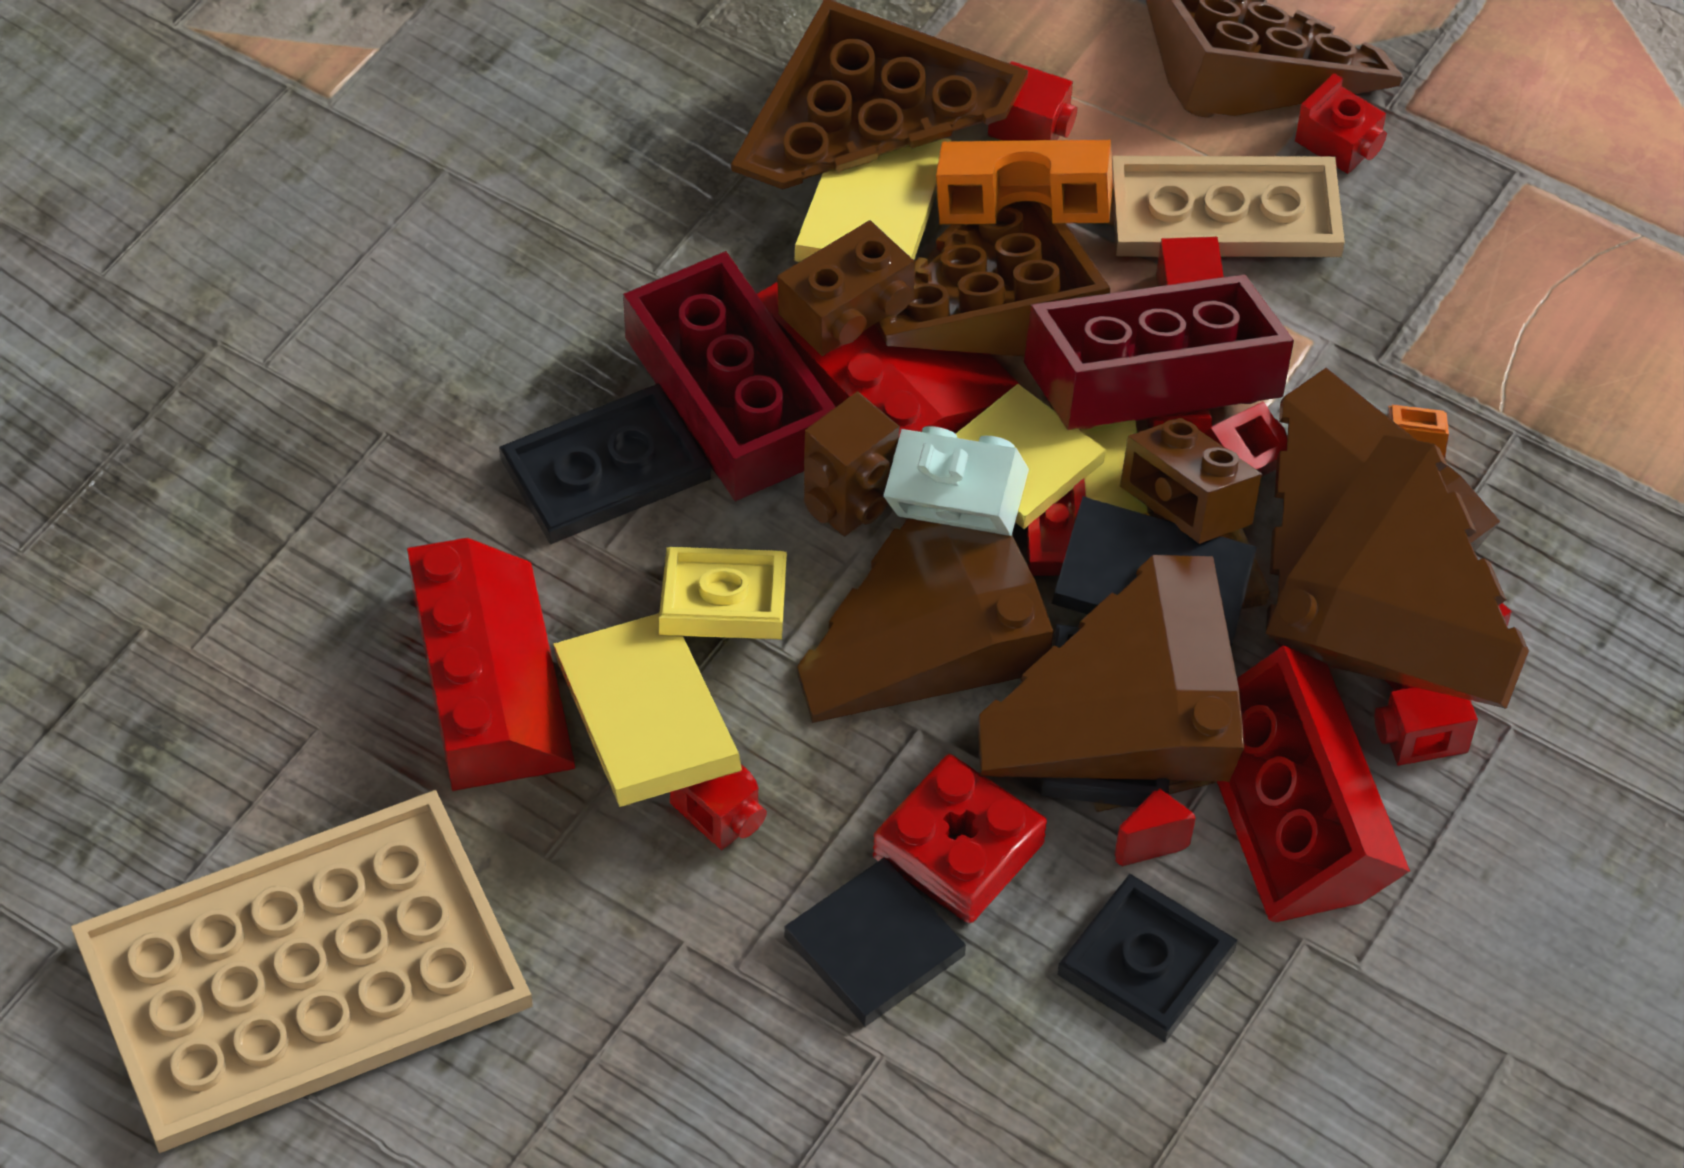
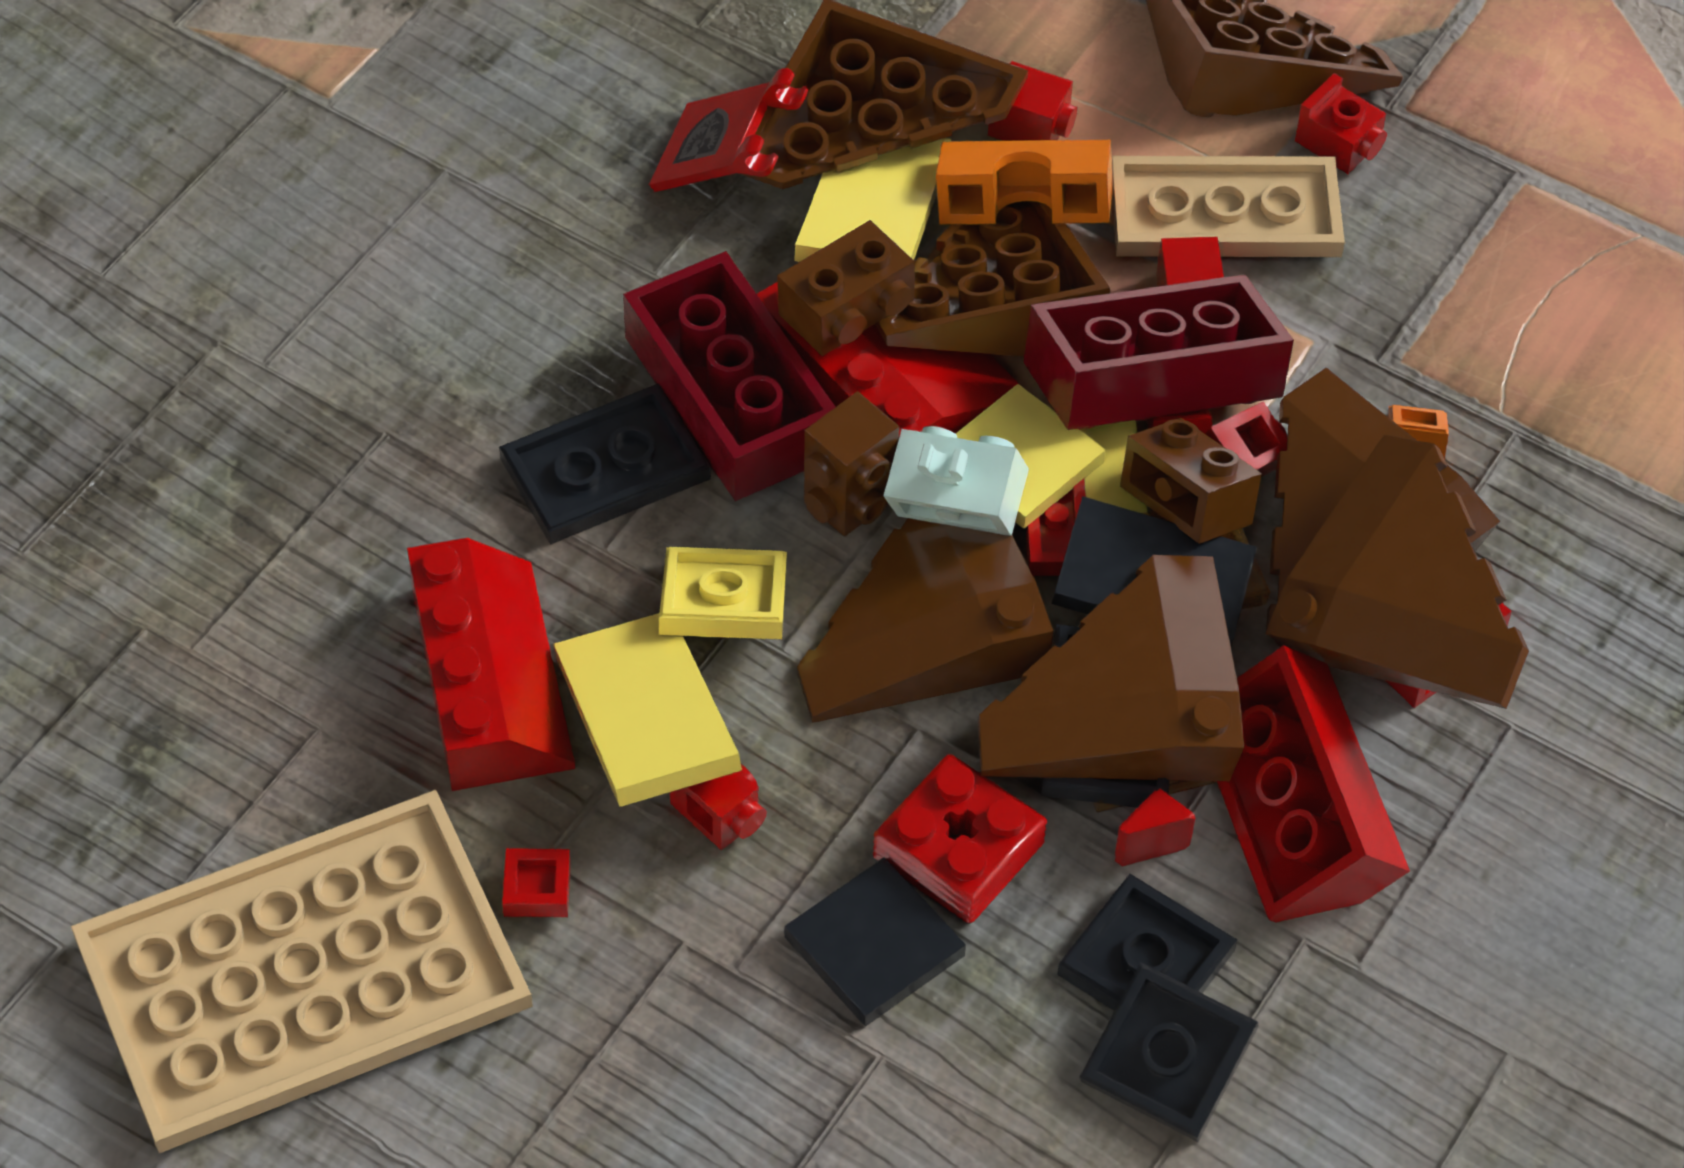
red brick [1374,685,1478,766] -> none
none -> red plate [502,848,571,917]
none -> red flag [649,68,809,192]
none -> black tile [1079,962,1259,1142]

